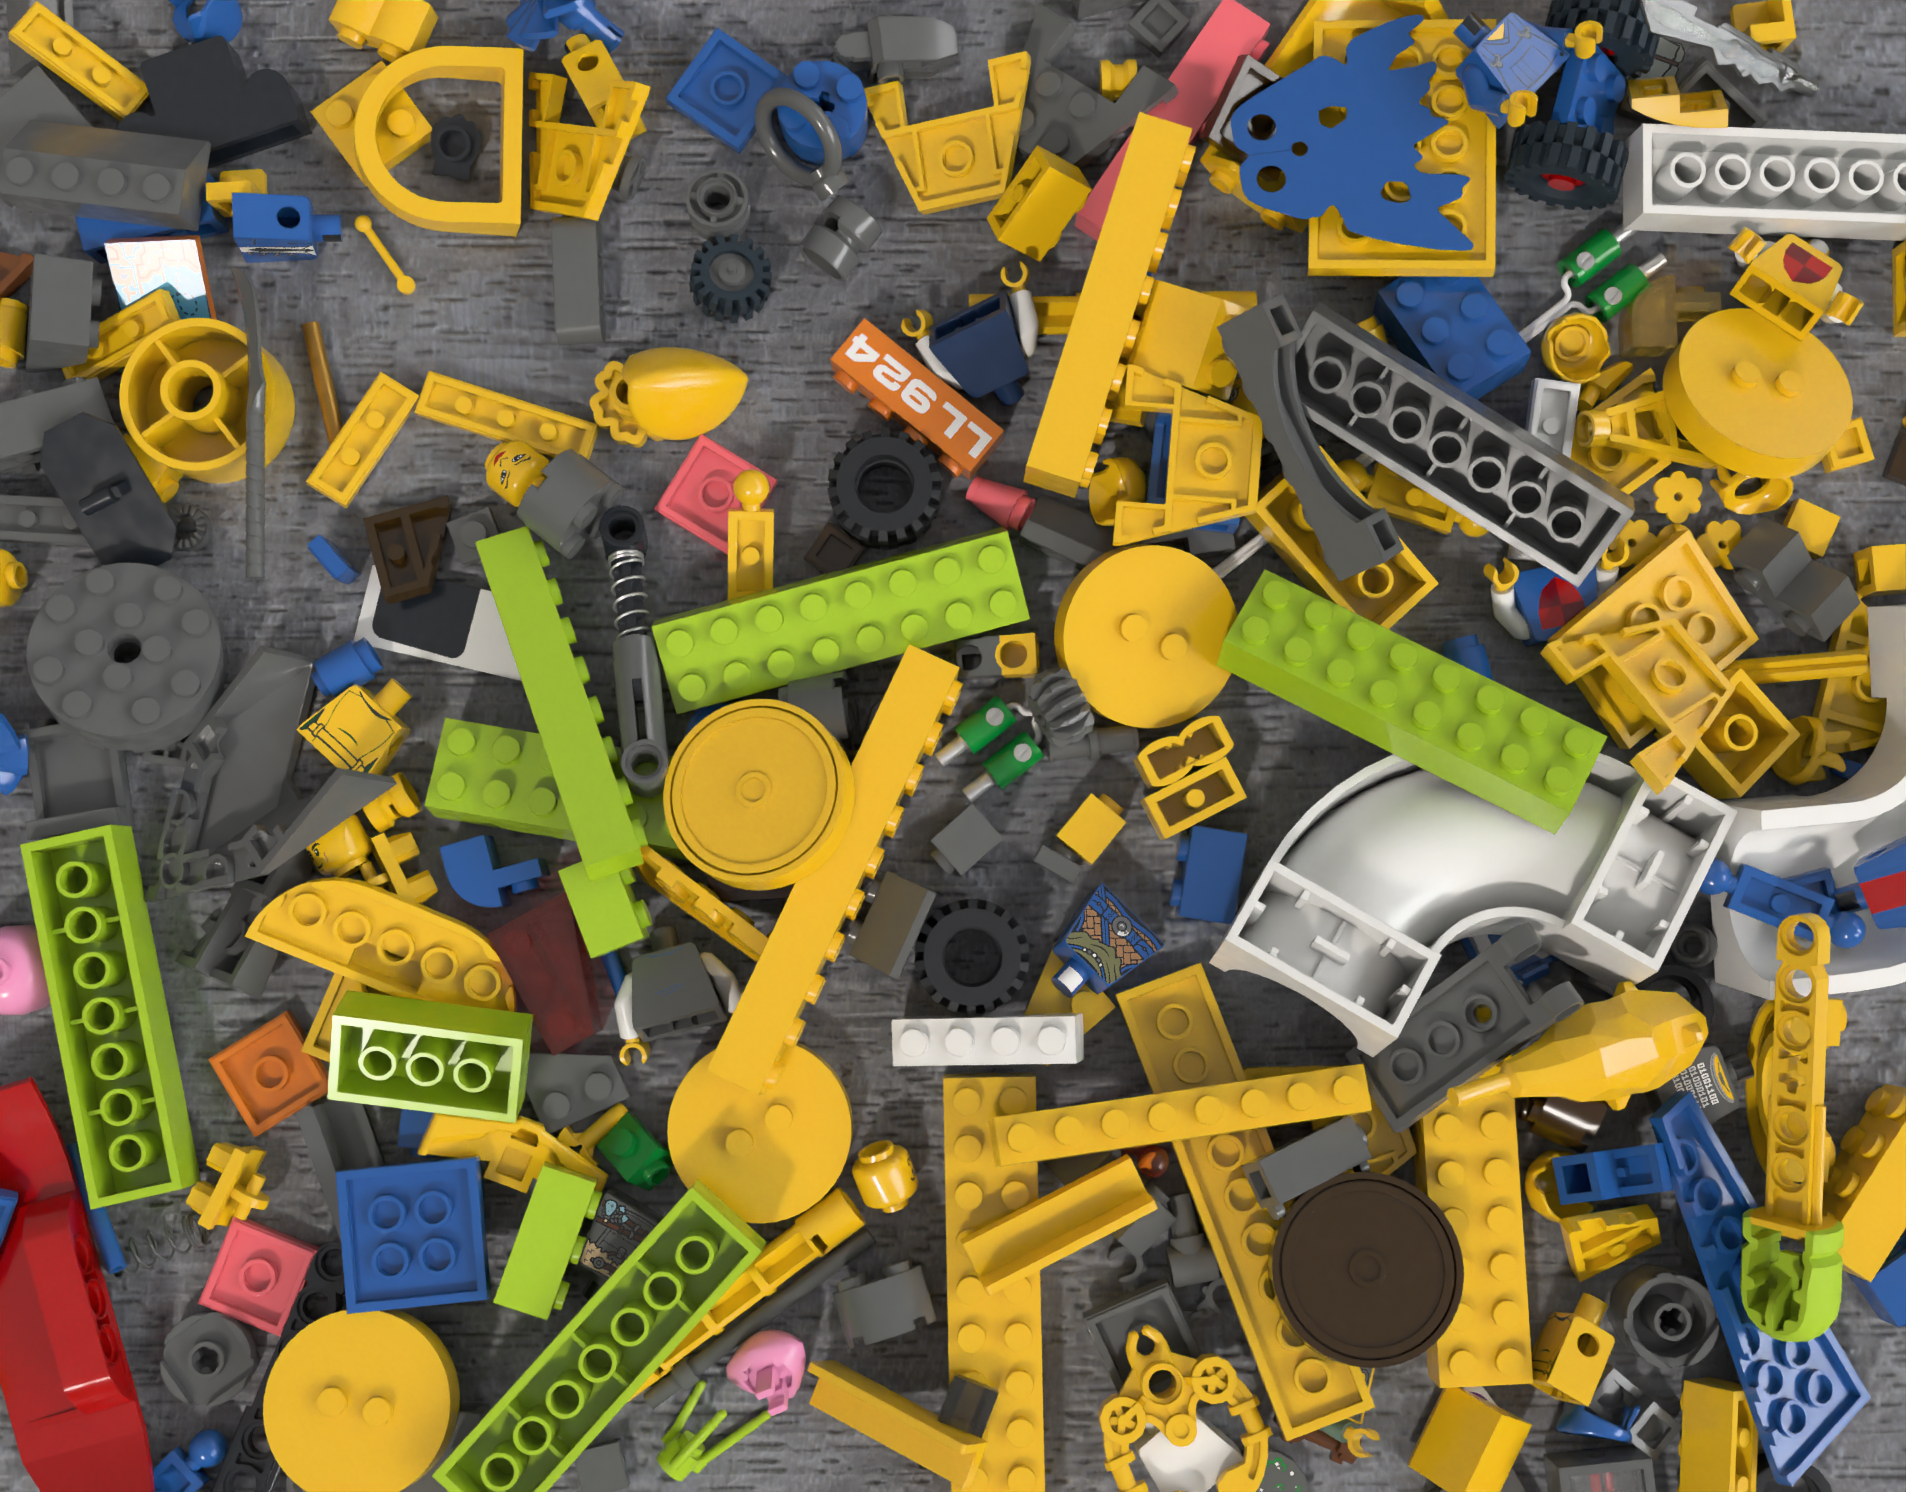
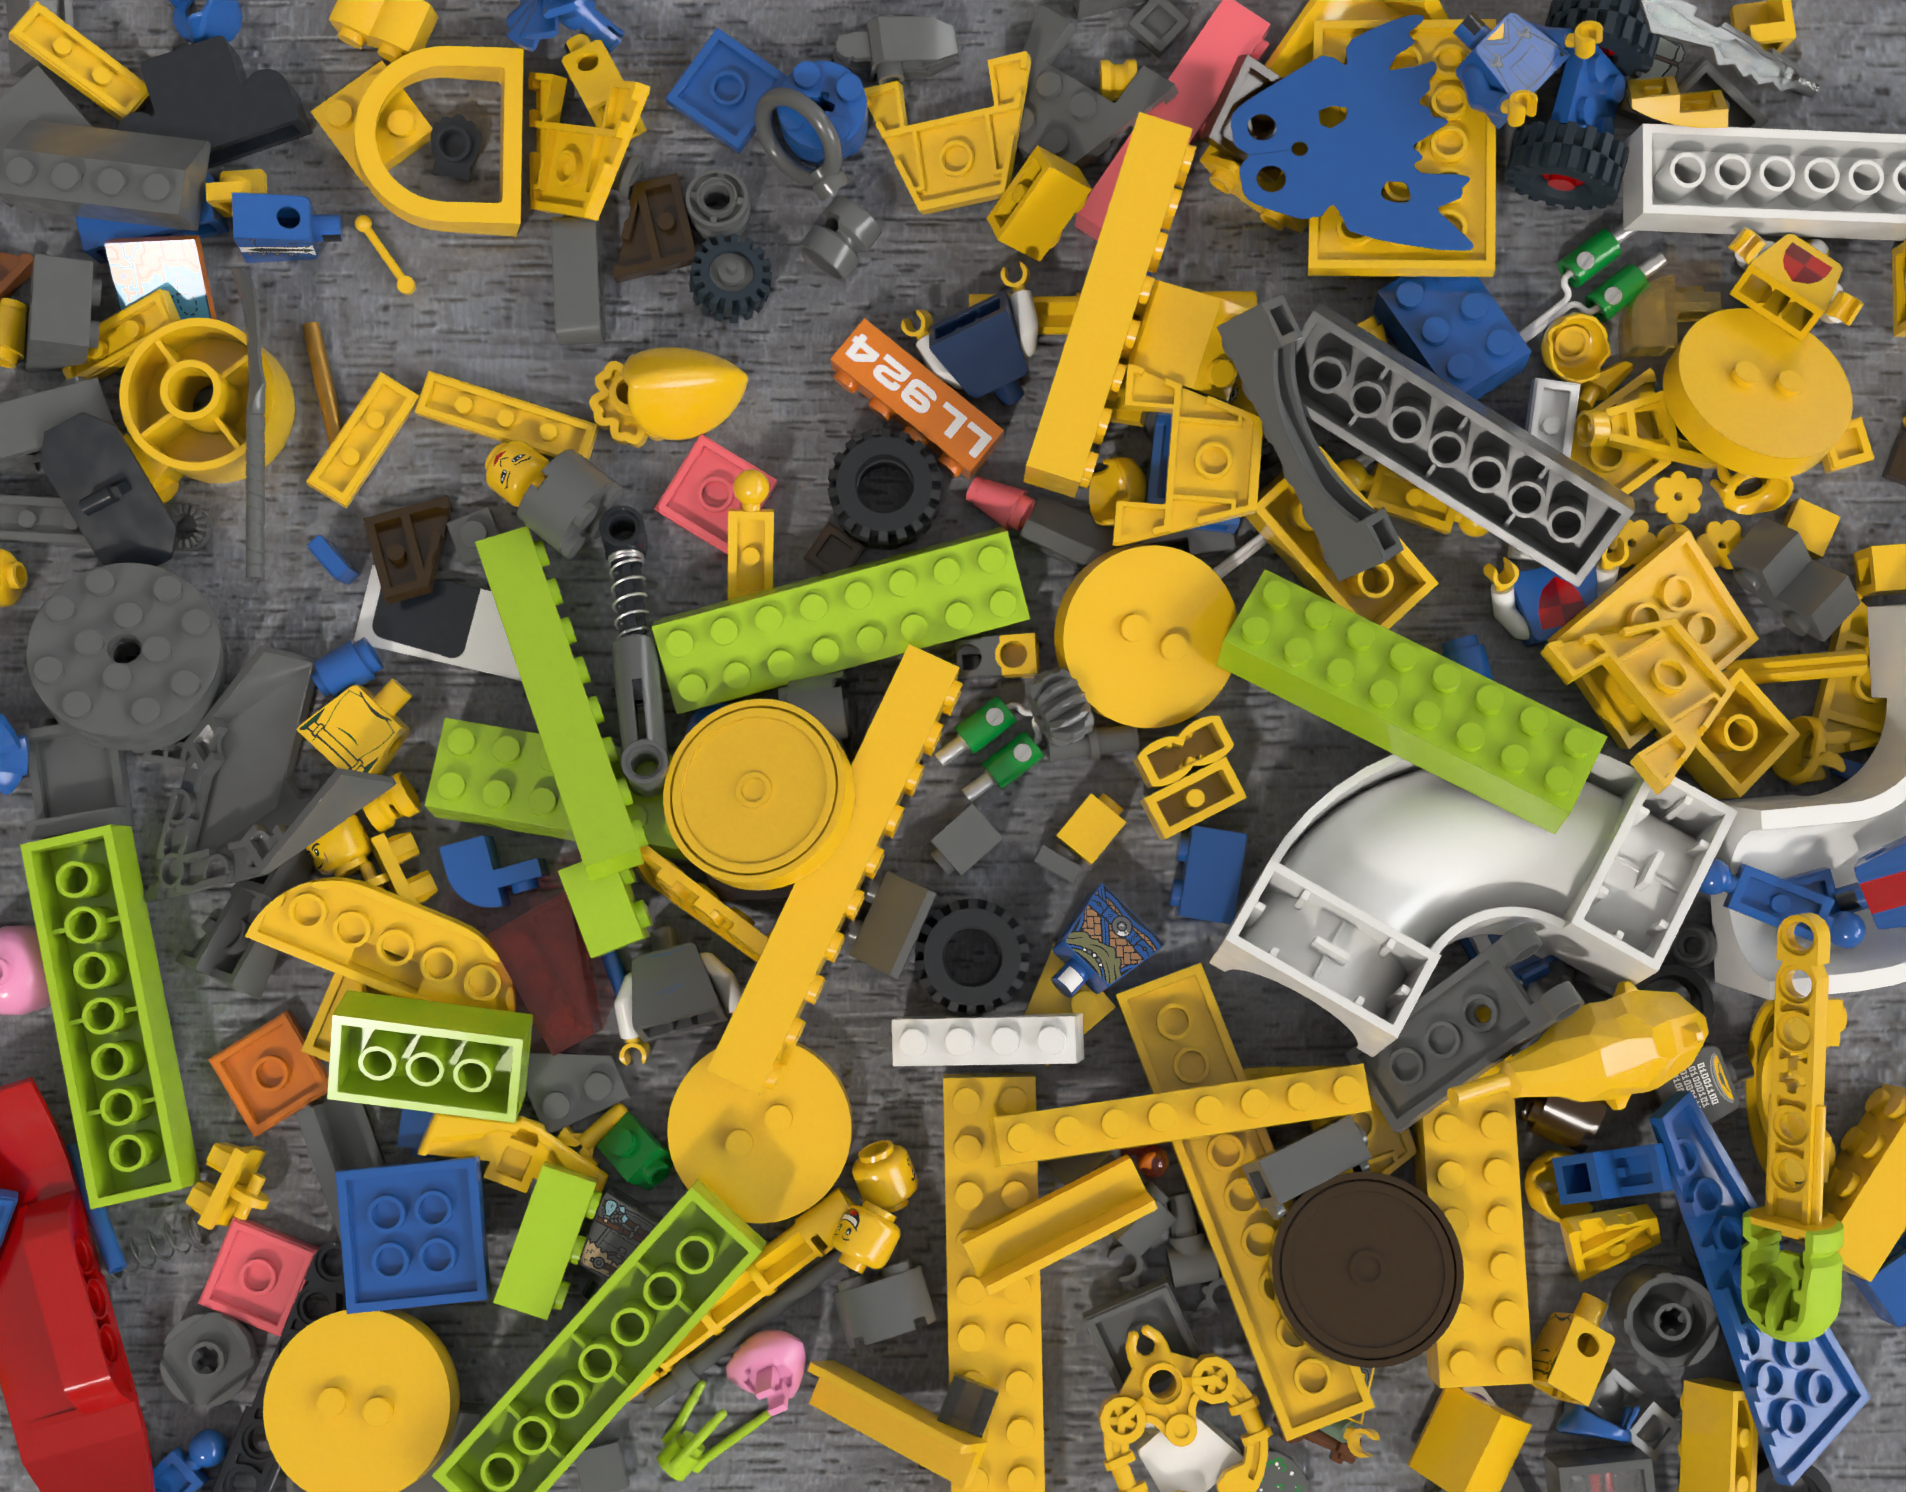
none -> dark brown wing [613,173,697,283]
none -> yellow head [831,1200,901,1275]

